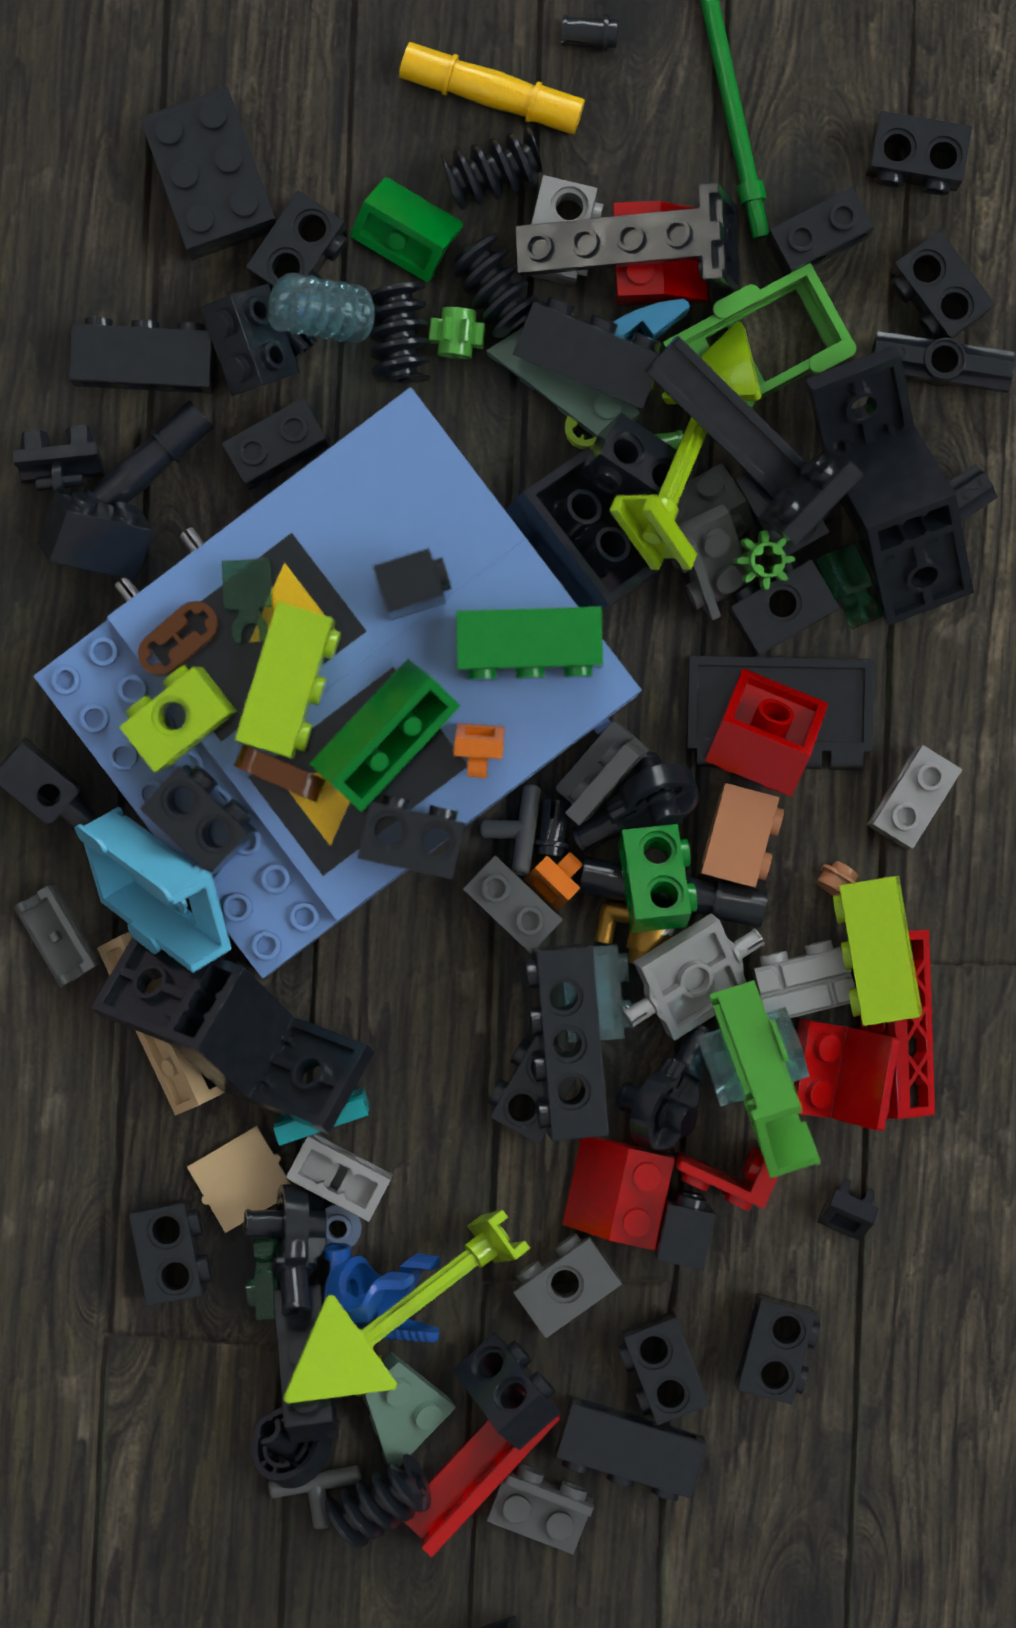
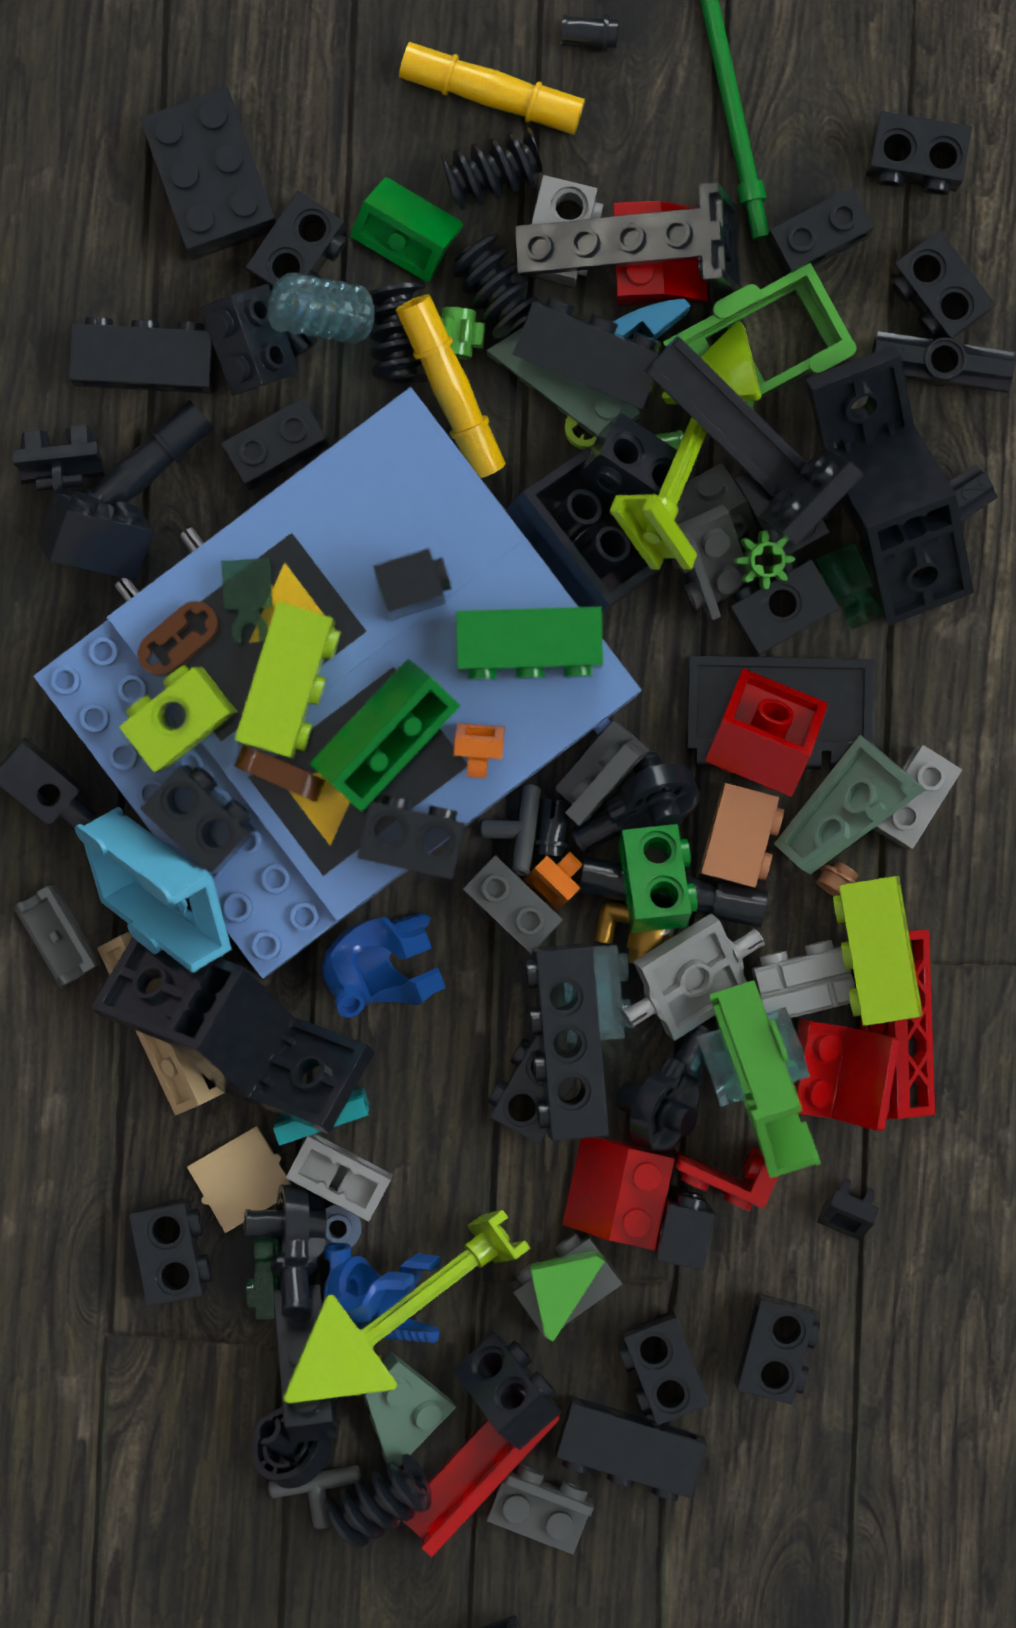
none -> blue piece [322,912,446,1017]
none -> yellow piece [396,294,506,478]
none -> bright green slope [531,1250,605,1341]
none -> sand green wing [774,735,926,875]

